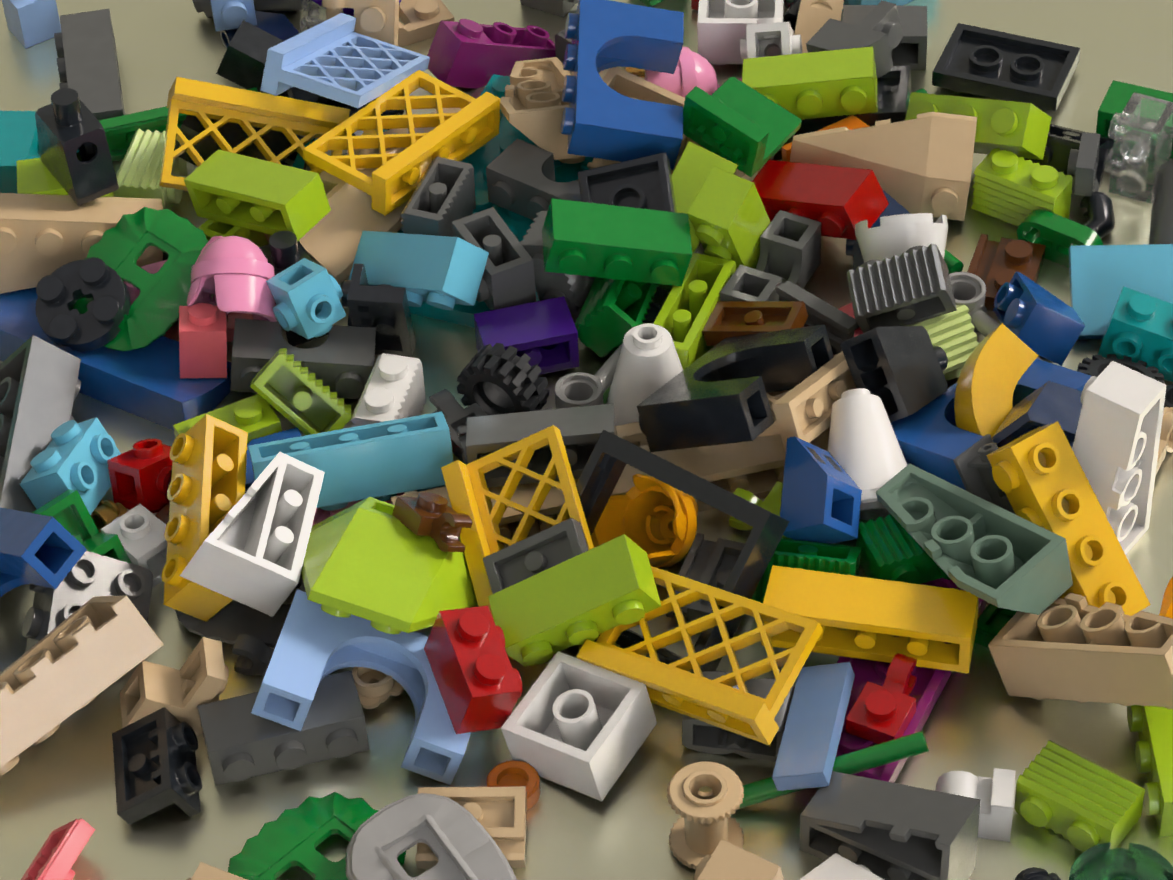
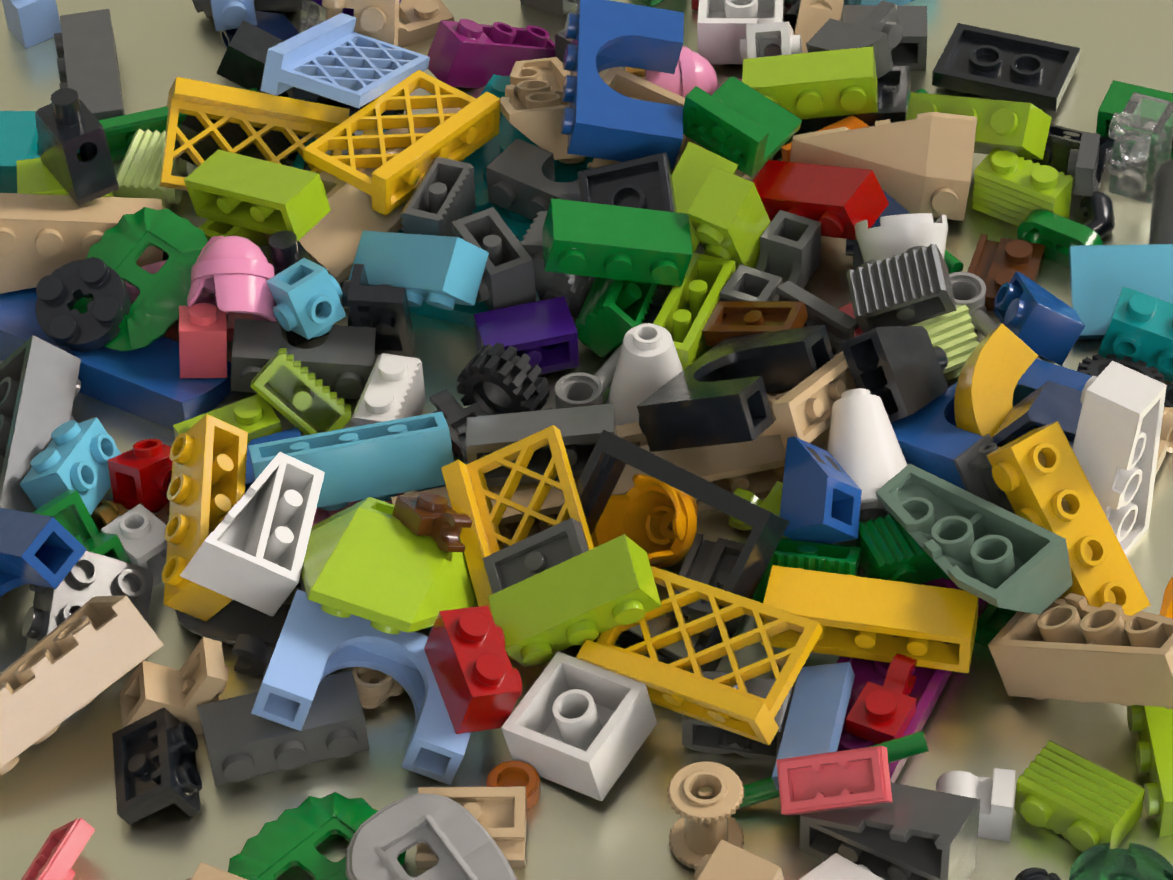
none -> coral plate [776,746,893,816]

